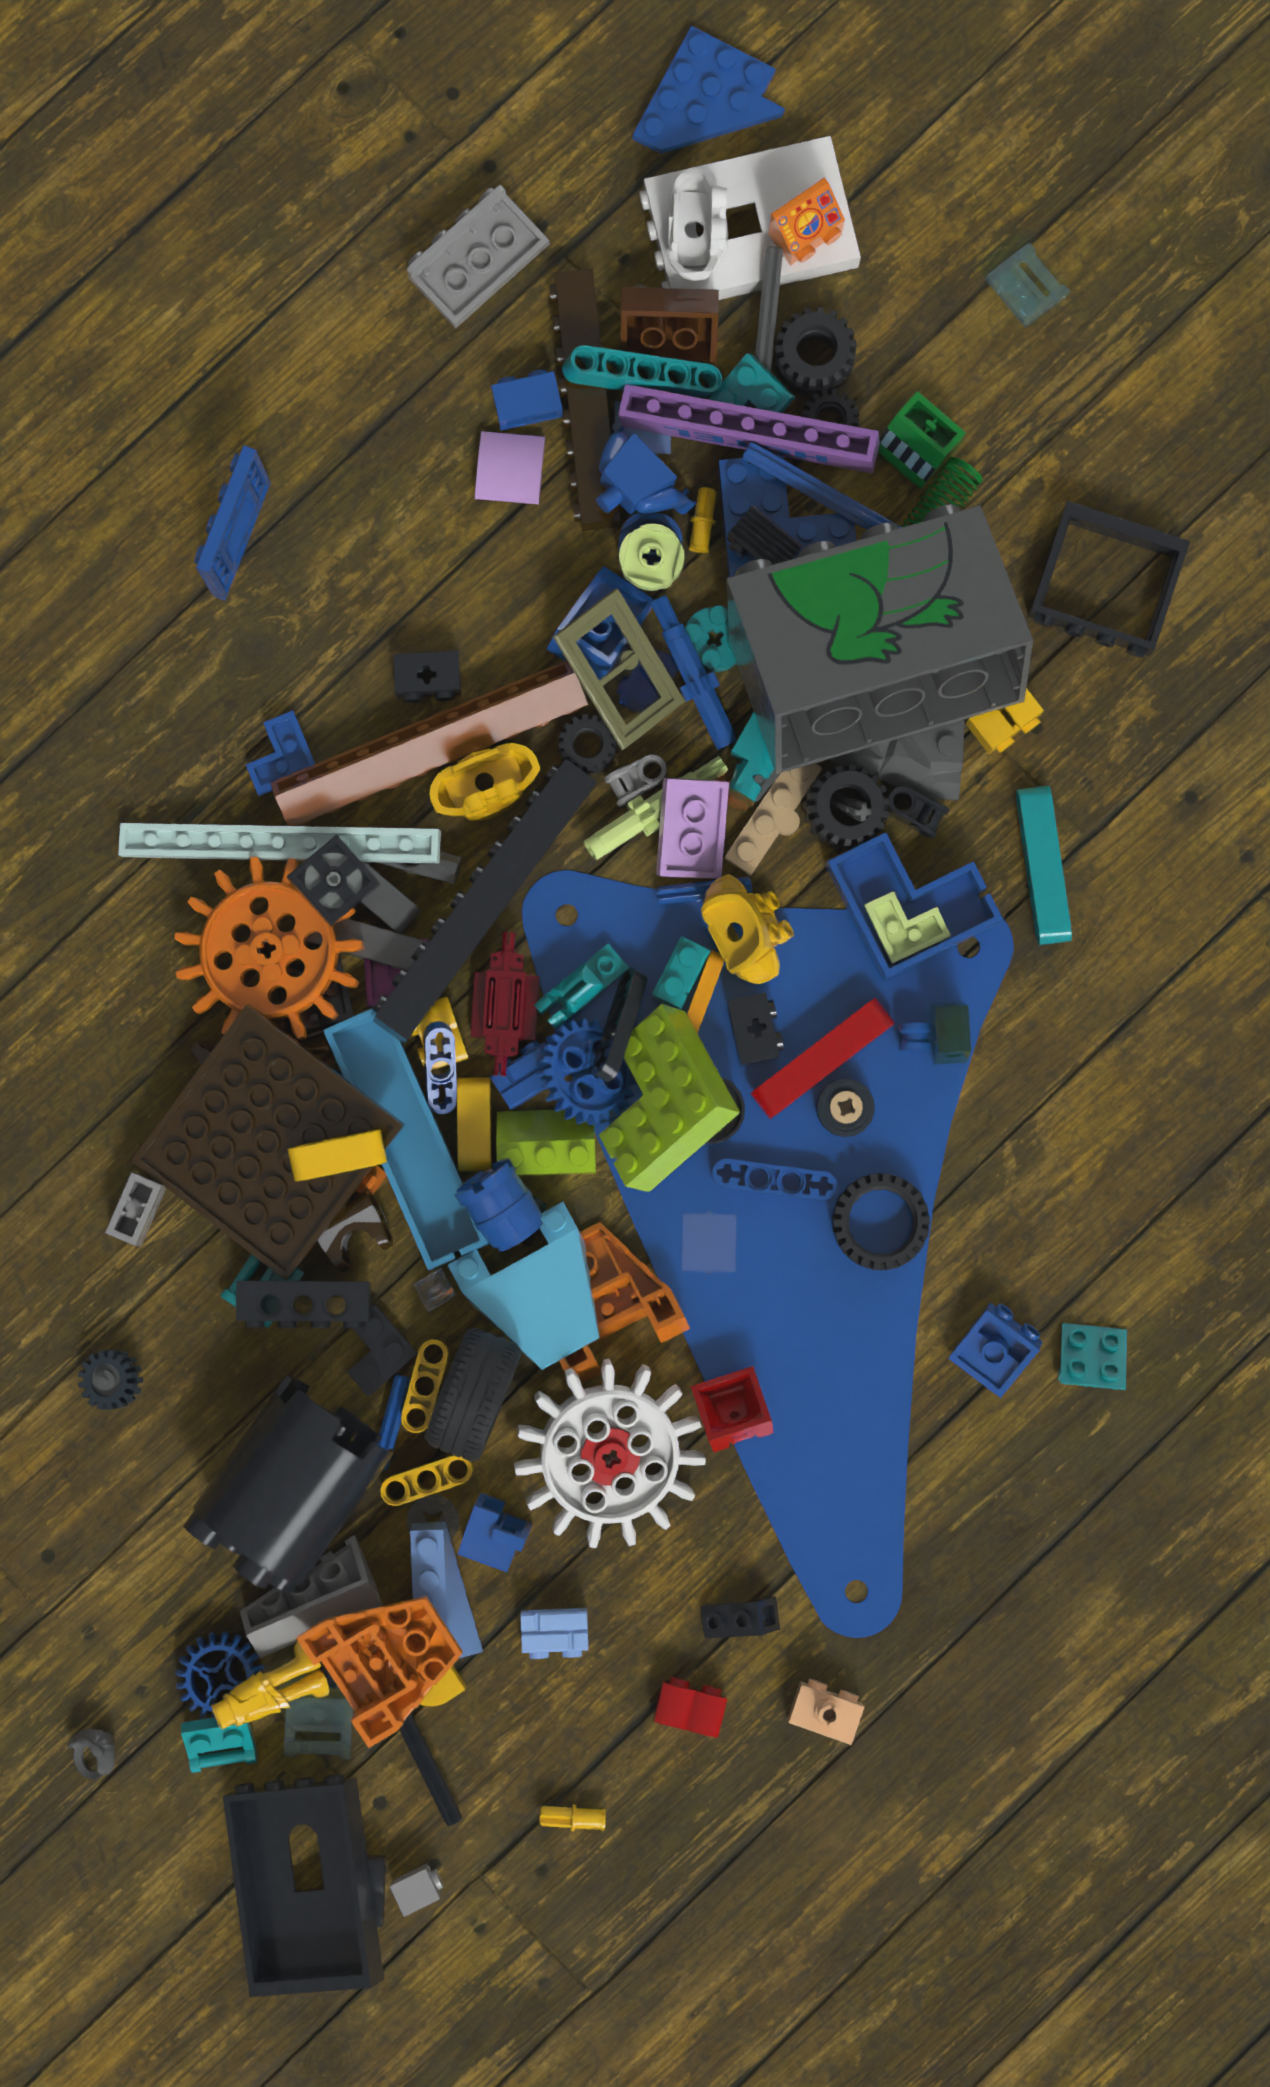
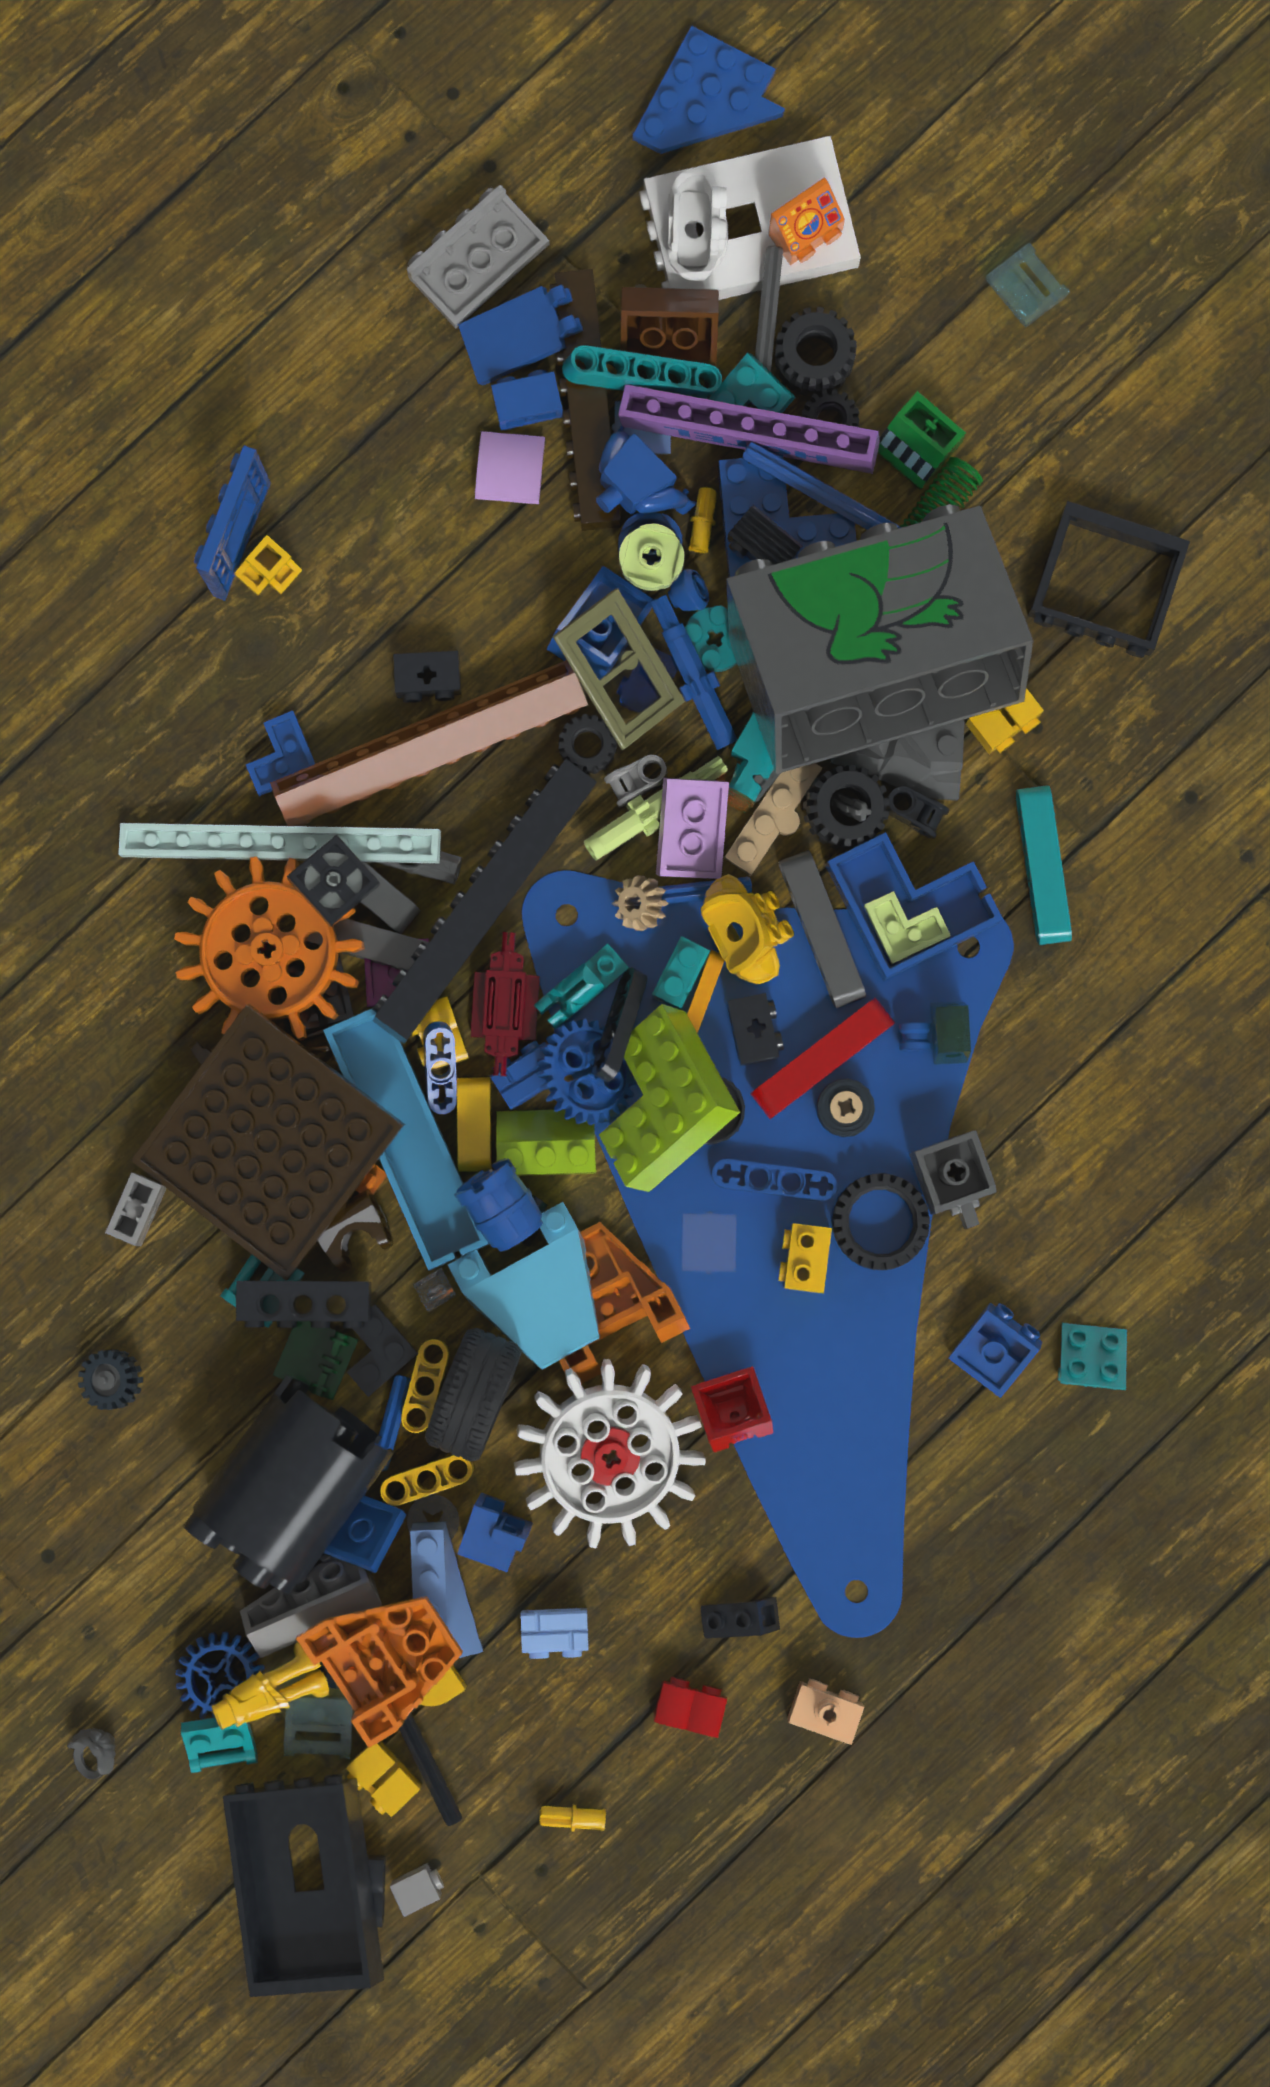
yellow beam [288,1129,387,1181] -> none
yellow piece [429,743,540,821] -> none
none -> yellow brick [234,535,302,596]
none -> dark green hinge [273,1321,358,1400]
none -> blue plate [324,1496,406,1573]
none -> yellow piece [346,1741,422,1817]
none -> blue tile [458,285,583,386]
none -> tan gear [612,875,669,931]
none -> blue cone [668,569,709,611]
none -> dark grey beam [778,850,866,1009]
none -> yellow brick [778,1223,832,1293]
none -> dark grey hinge [909,1130,997,1229]

